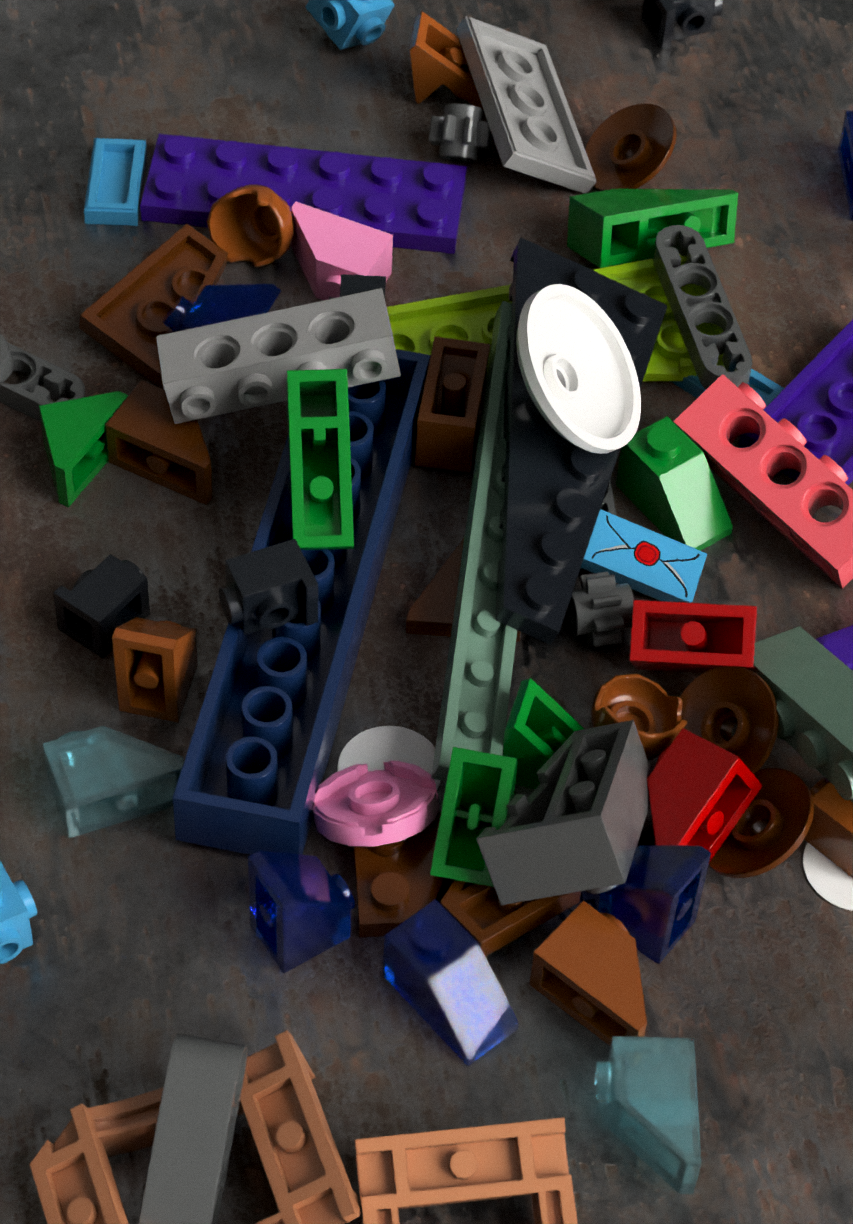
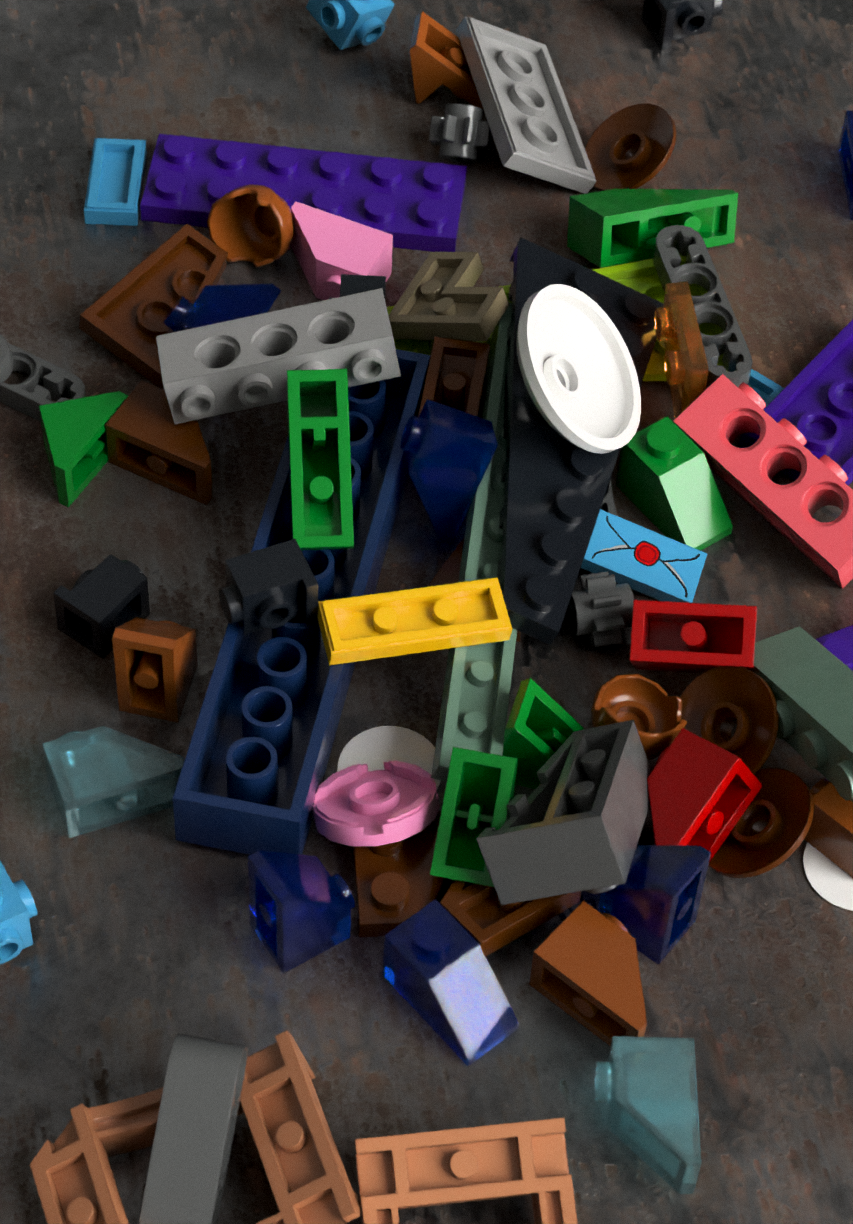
none -> yellow tile [317,577,512,666]
none -> dark tan plate [388,252,510,342]
none -> clear blue slope [400,399,498,546]
none -> clear orange wing [655,282,709,419]

